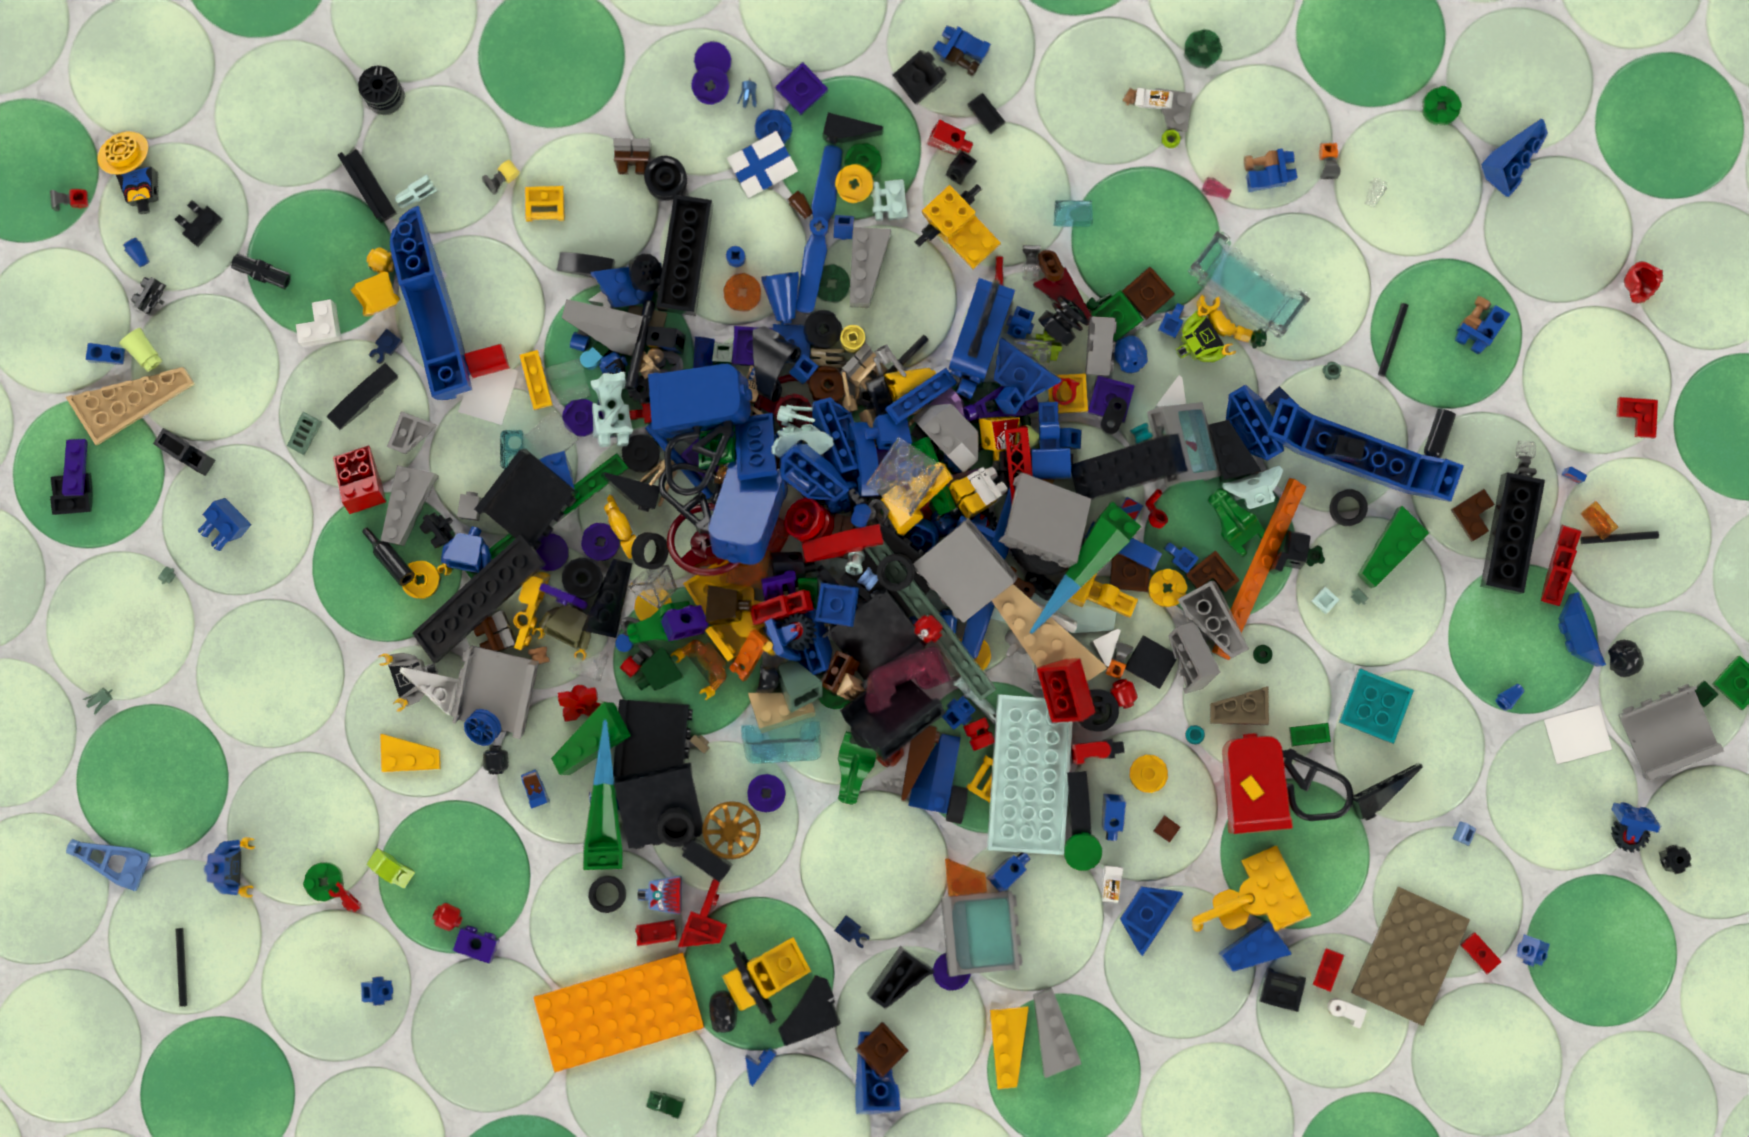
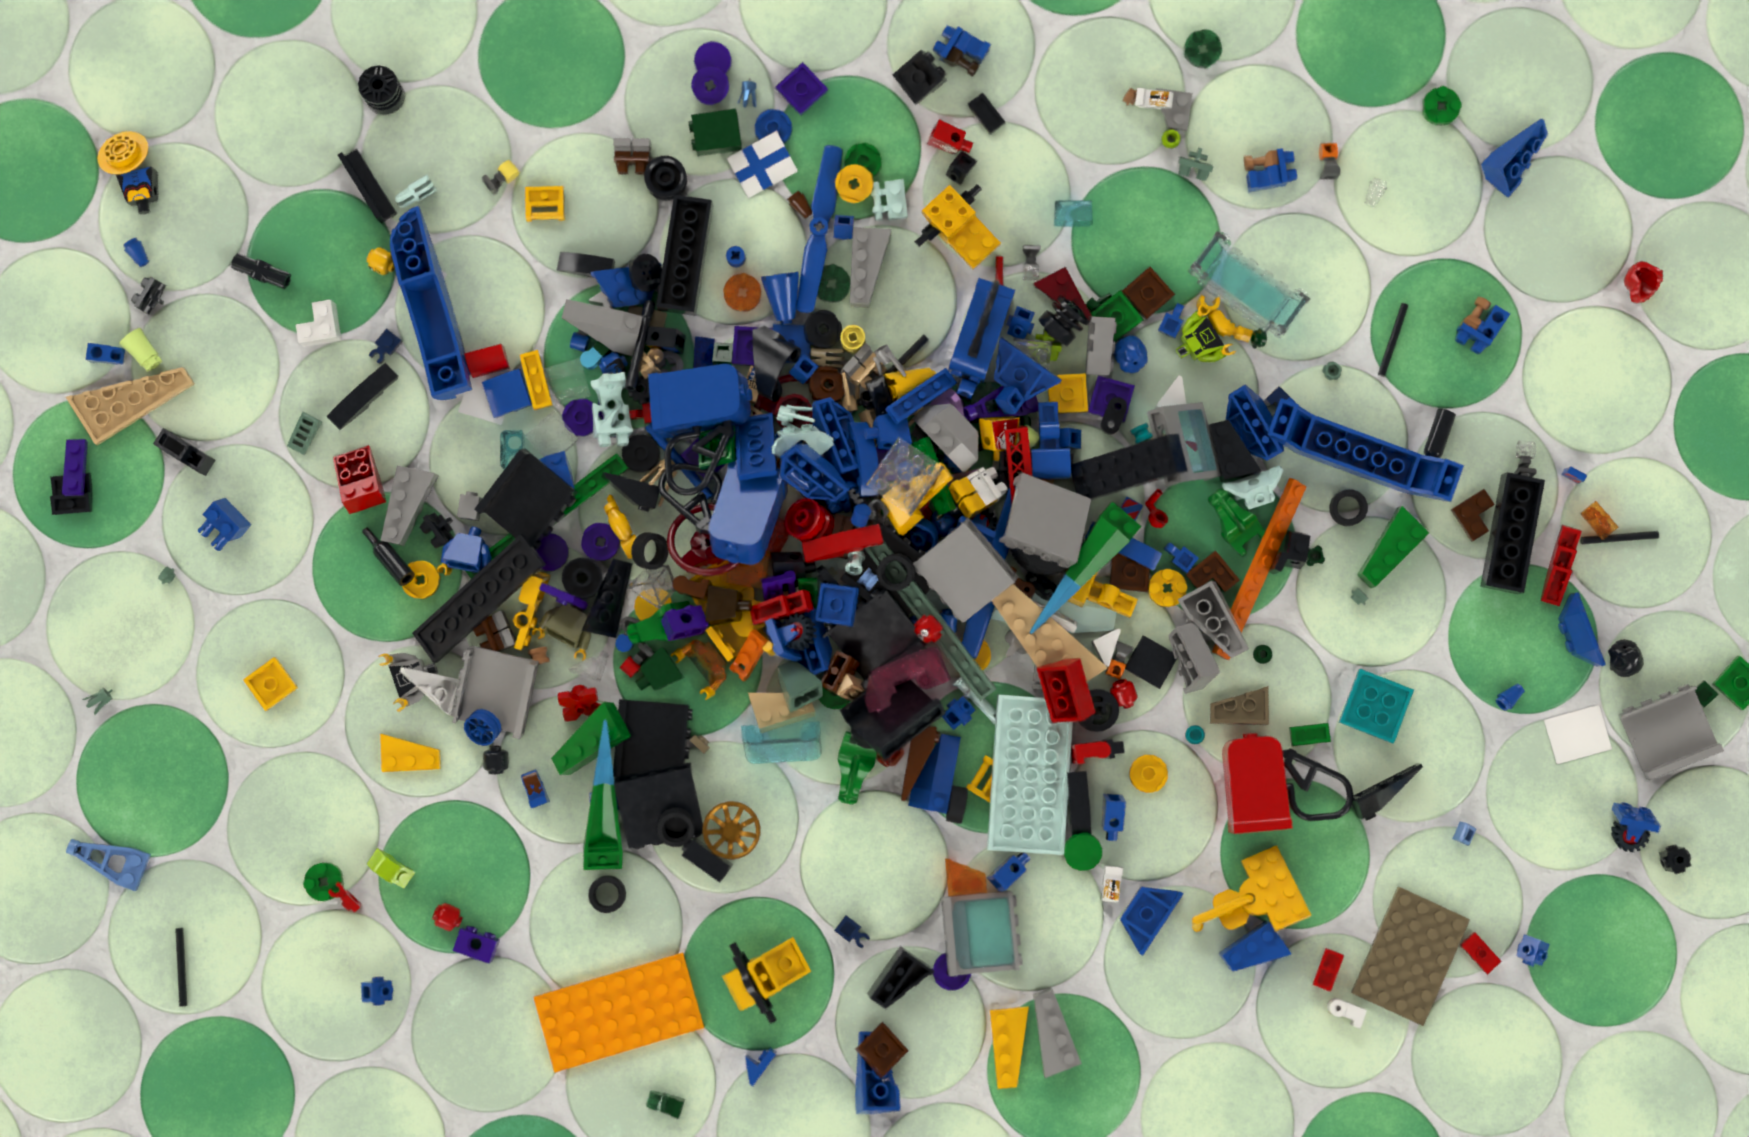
leg [50,189,88,211] -> none
black plate [174,200,223,247] -> none
blue torso [204,837,255,897] -> none
yellow piece [351,271,401,317] -> none
light grey wing [387,411,437,454] -> none
red hinge [635,919,678,946] -> none
torso [638,876,682,914] -> none
red wing [678,911,727,948] -> none
red plate [700,879,721,918] -> none
black piece [709,990,737,1033] -> none
clear orange tile [714,464,727,485] -> none
dark purple plate [747,774,786,813] -> none
black piece [757,665,780,693] -> none
black panel [778,975,841,1046] -> none
black slope [823,112,883,144] -> none
red wheel [963,717,995,752] -> none
reddish brown plate [1038,250,1064,282] -> none
red piece [1052,378,1080,405] -> none
copper plate [1153,815,1181,843] -> none
clear pink cone [1201,177,1231,200] -> none
yellow sticker [1240,776,1264,801] -> none
black plate [1259,968,1306,1012] -> none
light aqua plate [1311,587,1339,614] -> none
black torso [1324,435,1366,464] -> none
red plate [1617,397,1658,439] -> none
none -> yellow plate [243,657,298,711]
none -> blue slope [482,369,532,418]
none -> reddish brown leg [672,575,712,601]
none -> dark green brick [688,108,742,156]
none -> sand green hips [1178,147,1214,181]

